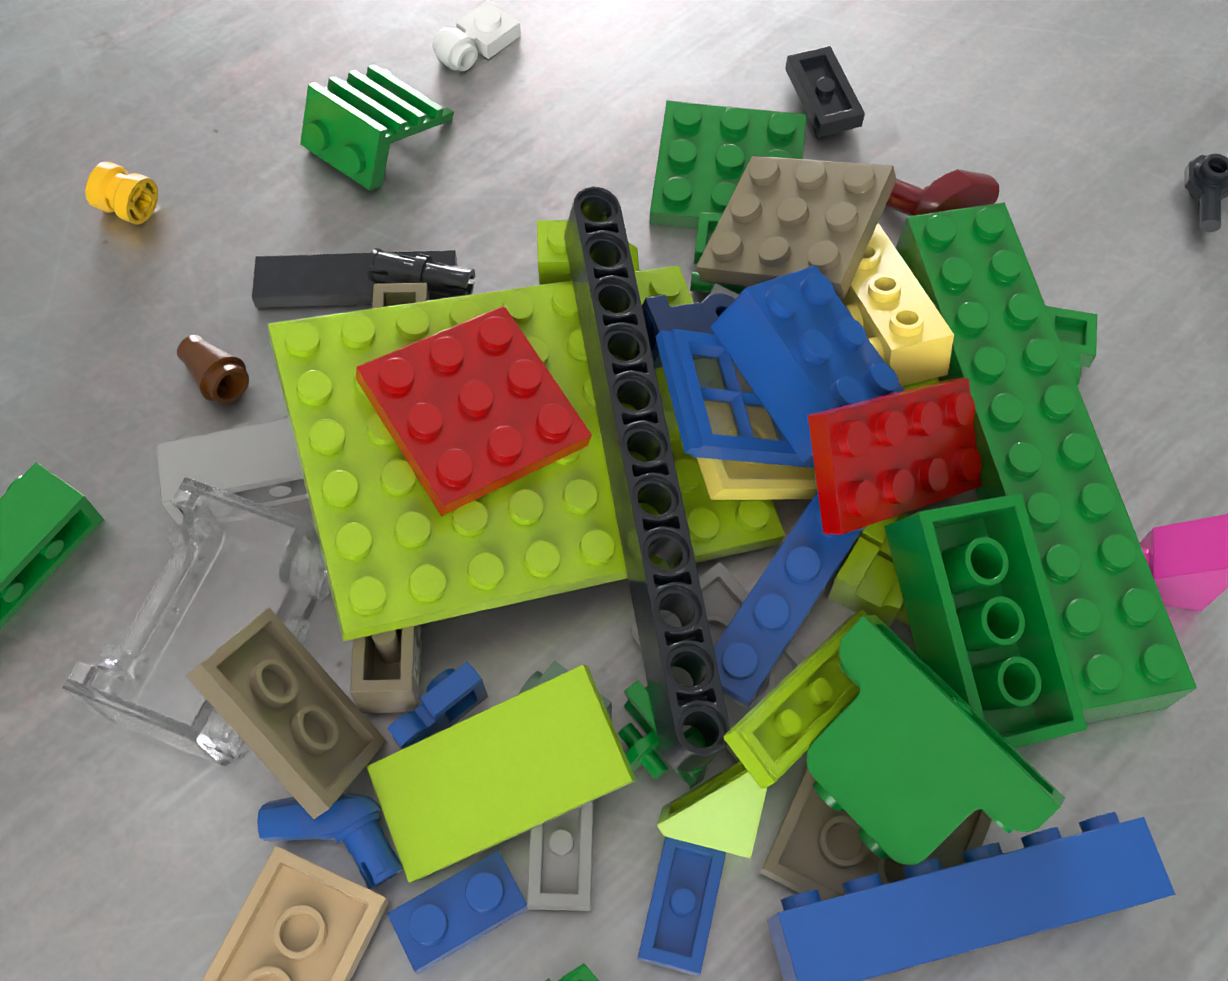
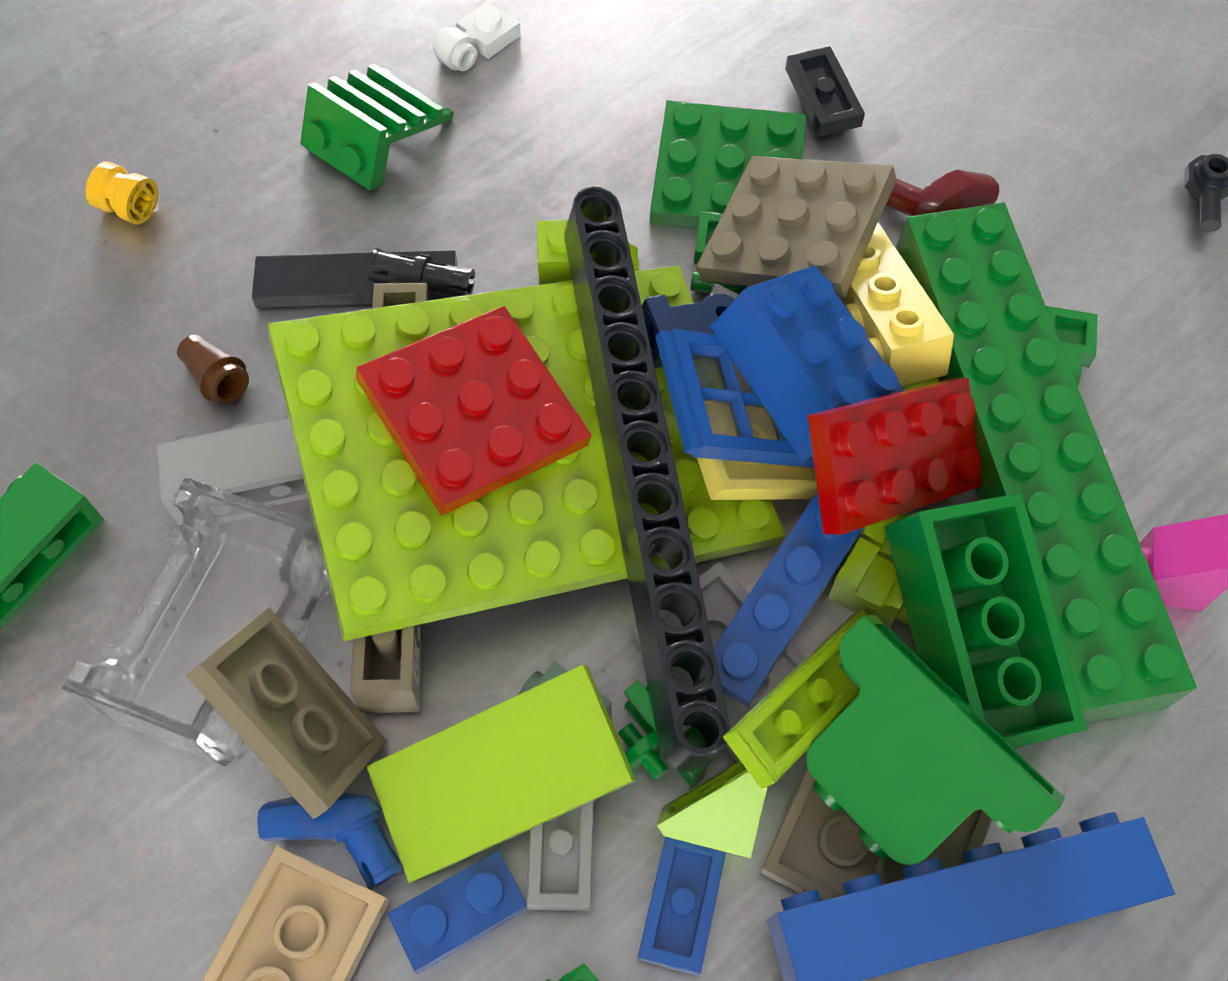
blue plate [387,661,488,749] -> none

